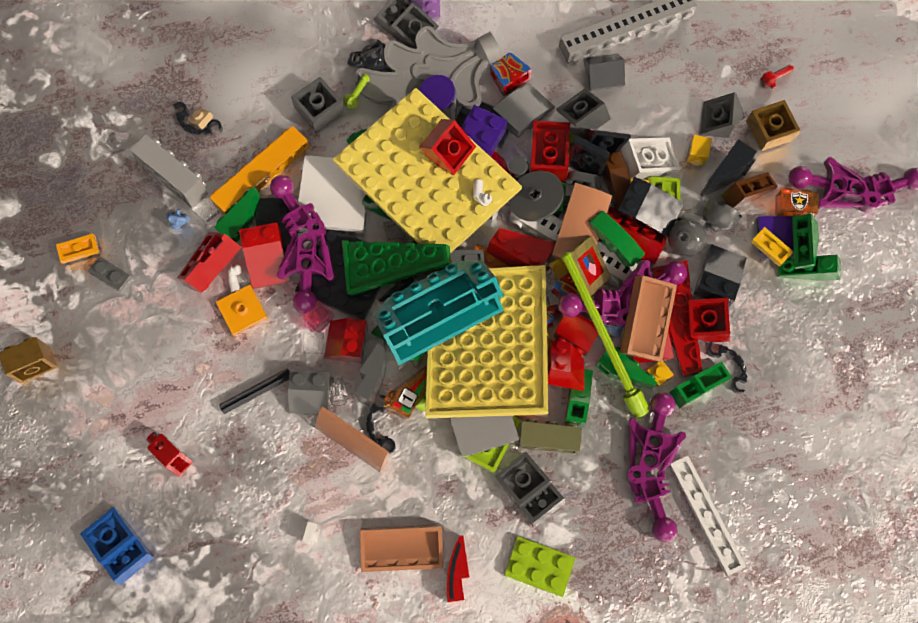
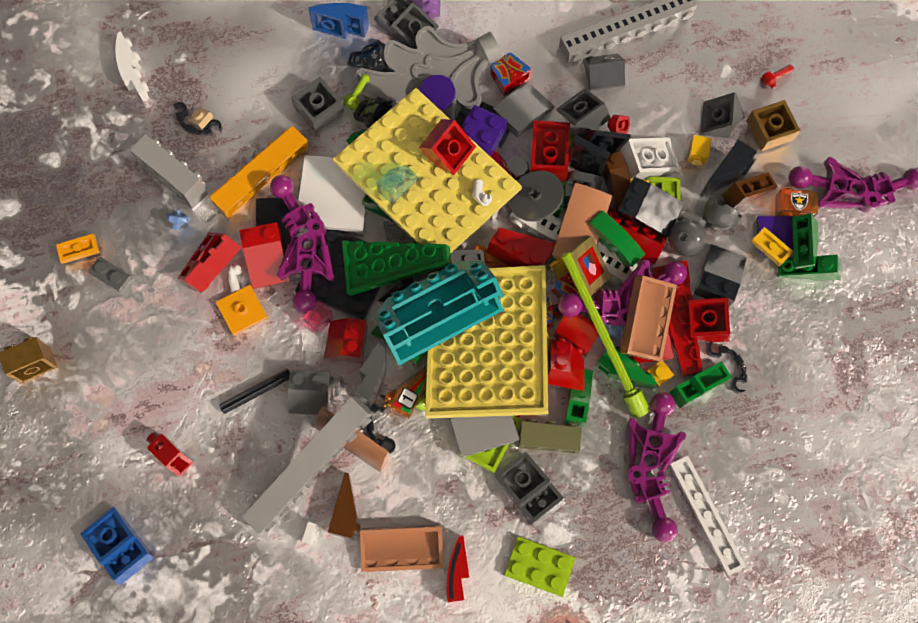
green slope [214,186,261,244] -> none
none -> white slope [115,31,150,102]
none -> light grey brick [242,396,373,534]
none -> blue slope [309,3,369,39]
none -> reddish brown slope [328,472,361,540]
none -> black piece [353,96,392,128]
none -> clear light blue slope [376,165,419,204]
none -> red plate [607,114,630,134]

